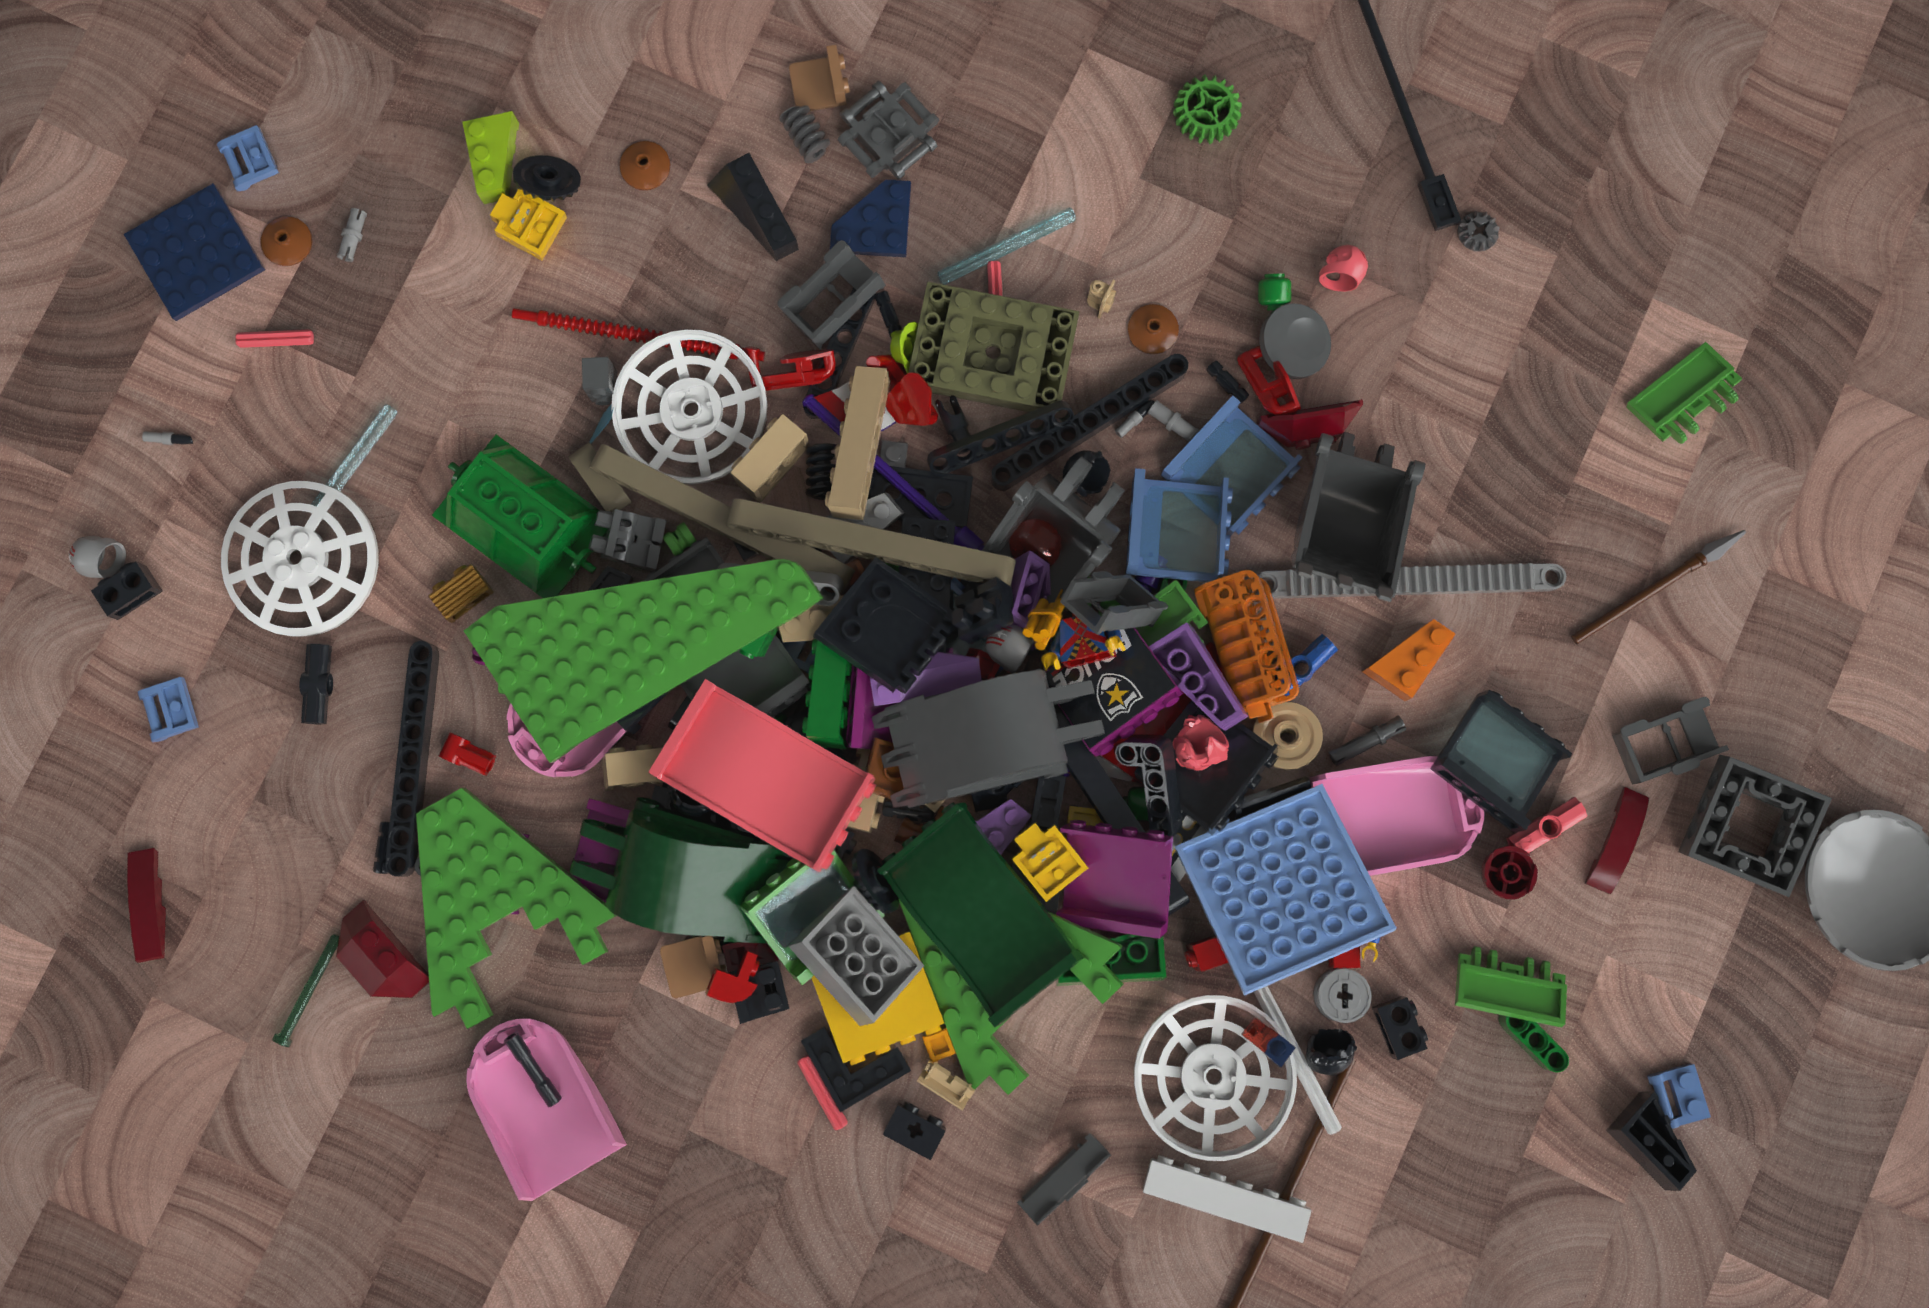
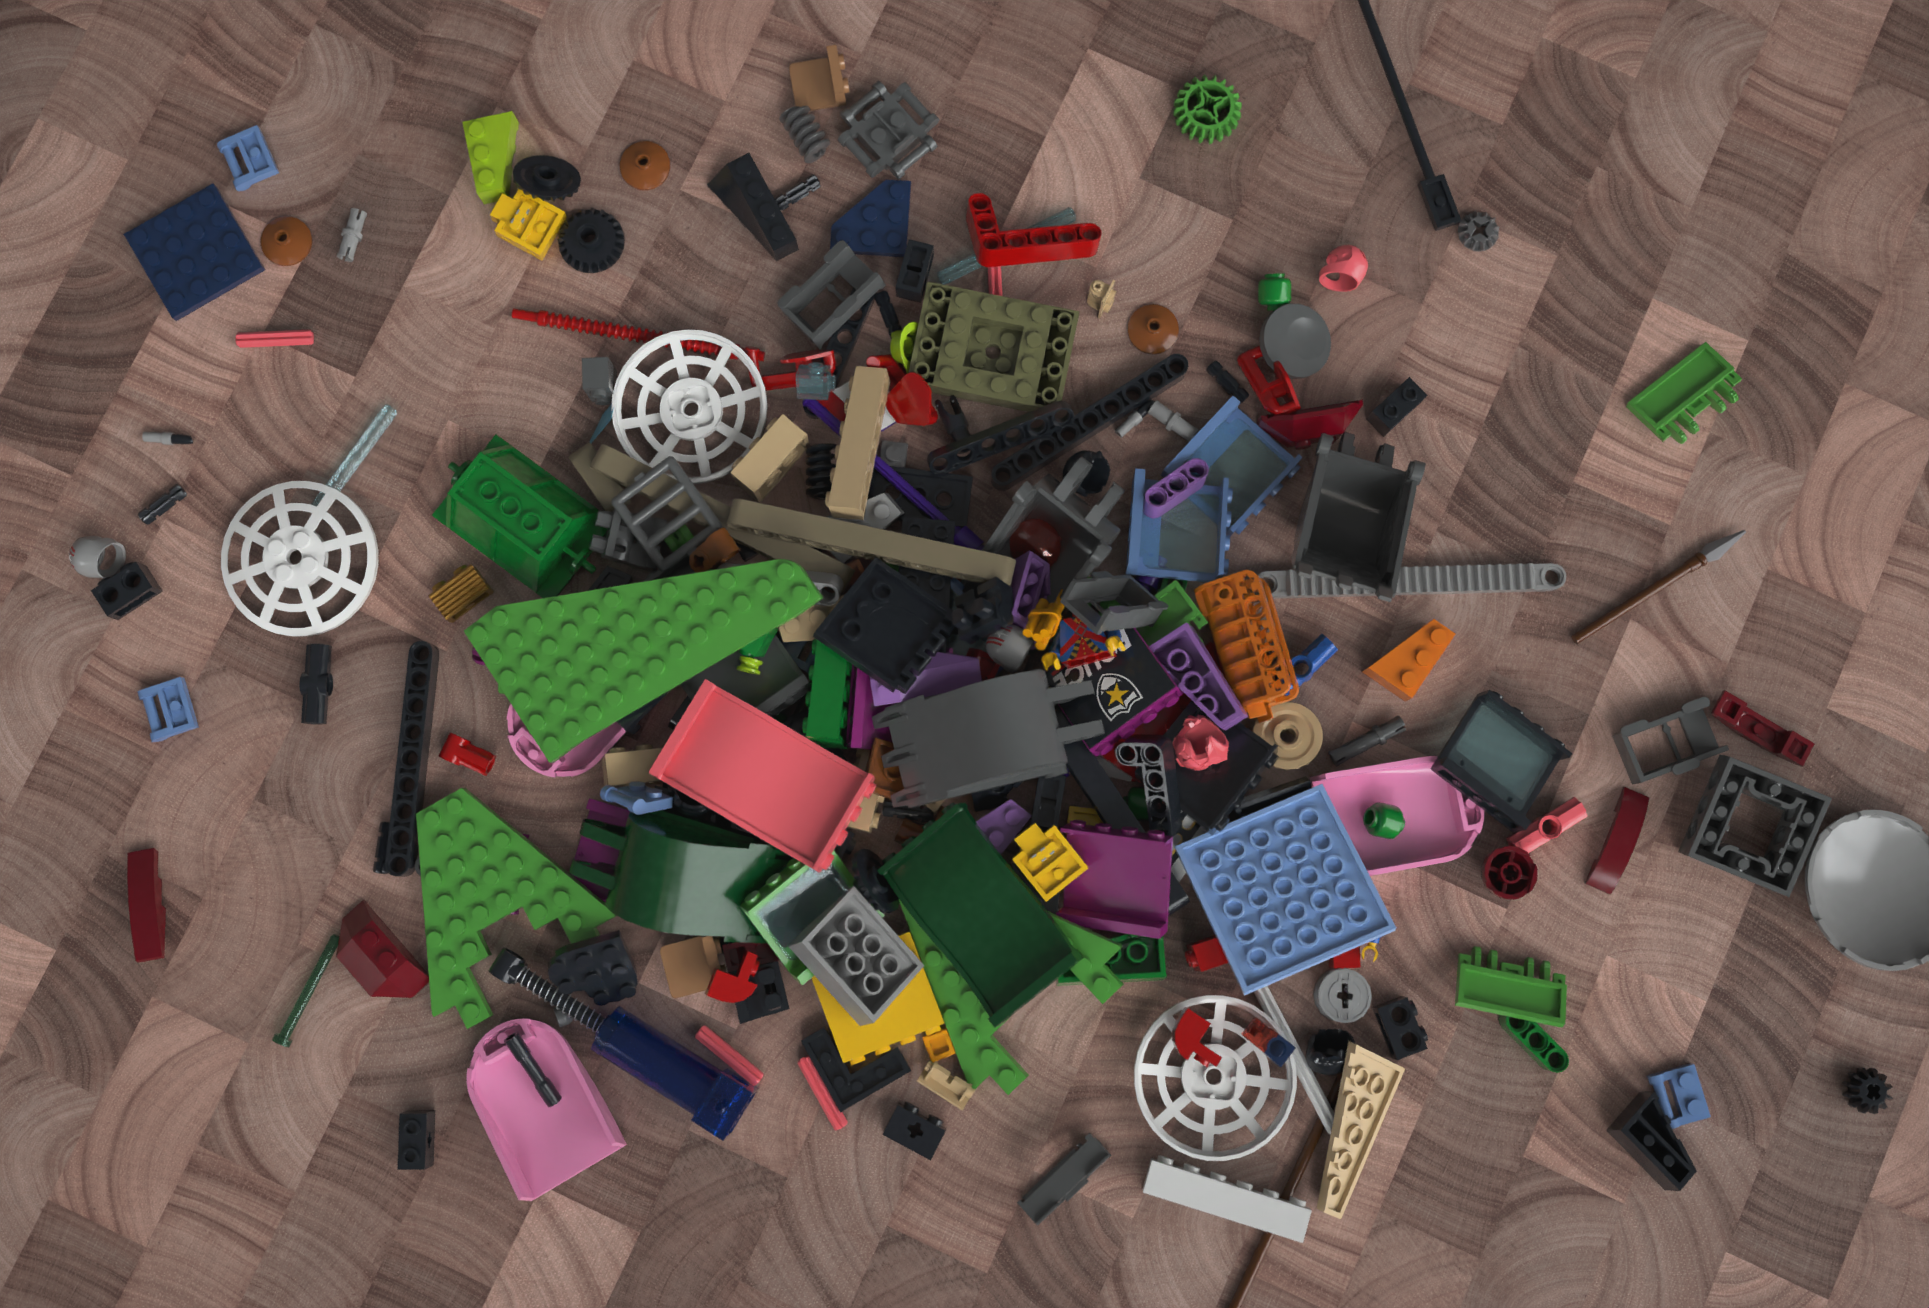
none -> black axle [138,484,187,525]
none -> black brick [397,1110,435,1170]
none -> clear blue piece [488,947,759,1141]
none -> black plate [548,930,638,1006]
none -> dark grey hinge [553,1006,574,1027]
none -> black gear [558,208,625,273]
none -> medium blue plate [600,781,673,815]
none -> dark grey bar [611,456,722,572]
none -> dark orange piece [689,527,740,573]
none -> coral axle [695,1025,764,1086]
none -> lime bush [737,656,763,675]
none -> black axle [774,174,821,211]
none -> clear light blue brick [796,362,836,400]
none -> black brick [896,239,934,303]
none -> red beam [966,193,1102,267]
none -> medium lavender beam [1143,458,1209,518]
none -> red brick [1172,1007,1222,1067]
none -> tan wing [1317,1041,1405,1219]
none -> green head [1363,802,1405,839]
none -> black brick [1366,377,1428,437]
none -> dark red slope [1711,690,1815,767]
none -> black gear [1842,1067,1893,1114]

